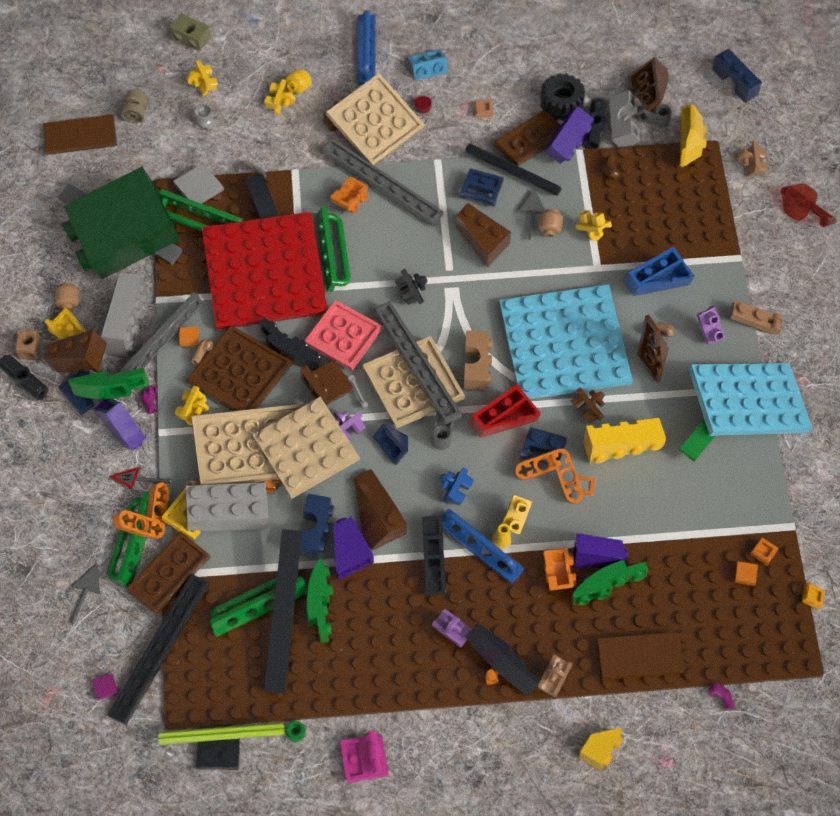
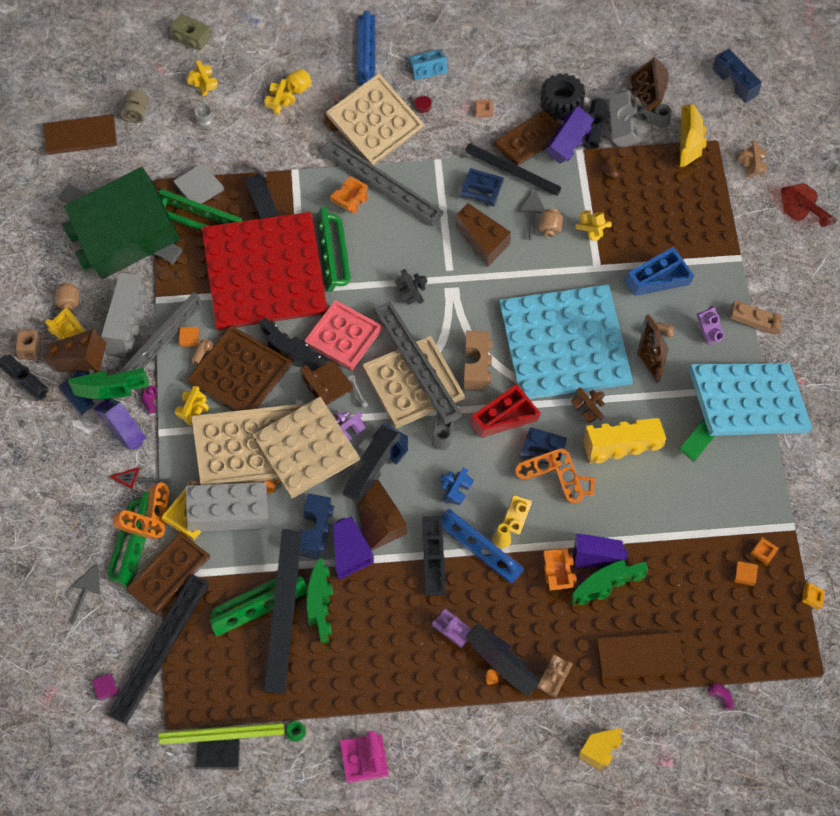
none -> black slope [342,426,400,502]

